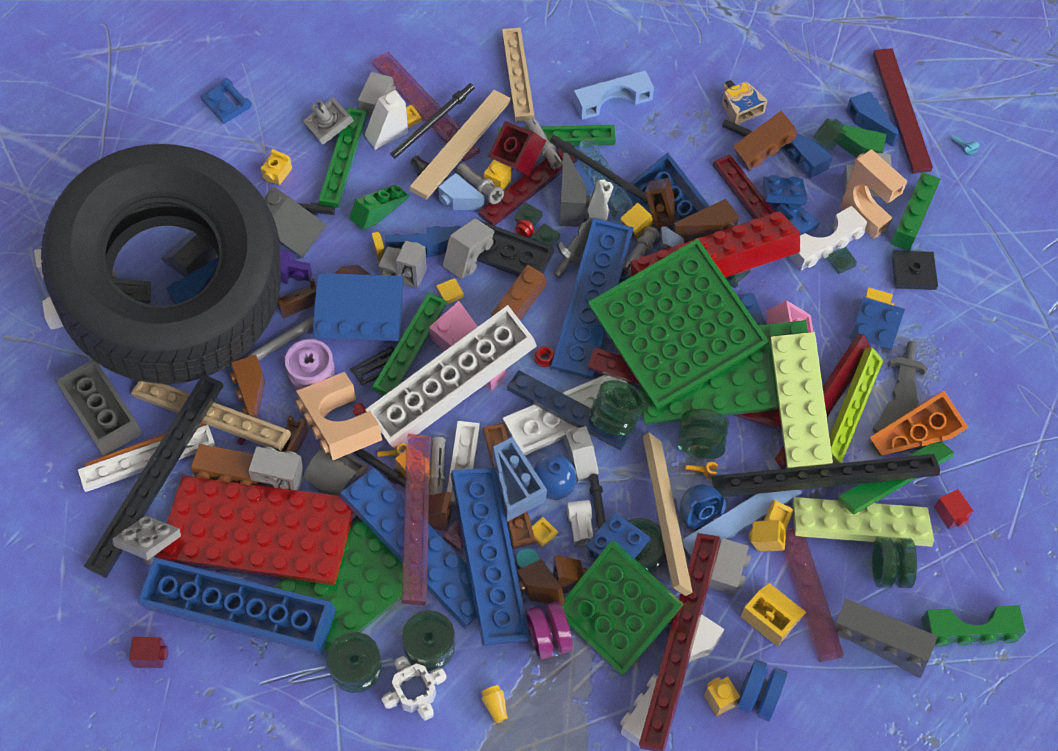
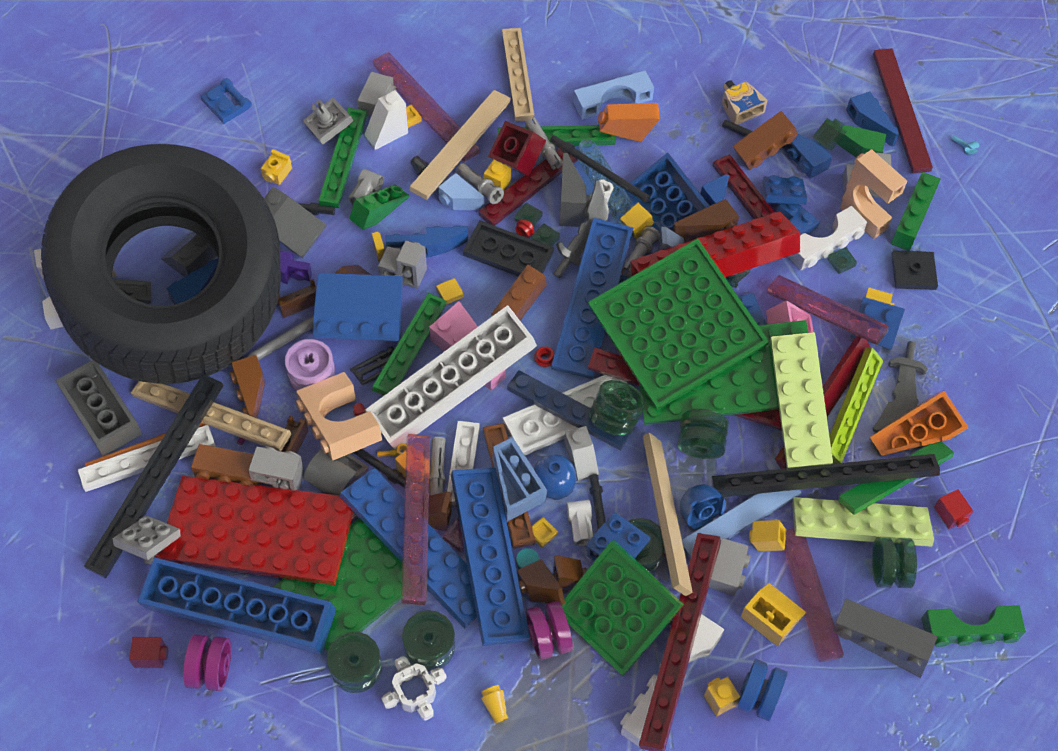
black bar [390,83,475,159] -> none
light grey brick [443,218,494,279] -> none
reddish brown slope [645,178,676,228] -> none
light orange hand [685,462,718,478] -> none
yellow tile [763,500,794,529] -> none
none -> magenta wheel [183,634,231,691]
none -> light grey piece [348,169,384,205]
none -> orange slope [597,103,660,142]
none -> blue slope [700,175,729,206]
none -> clear pink plate [767,275,889,345]

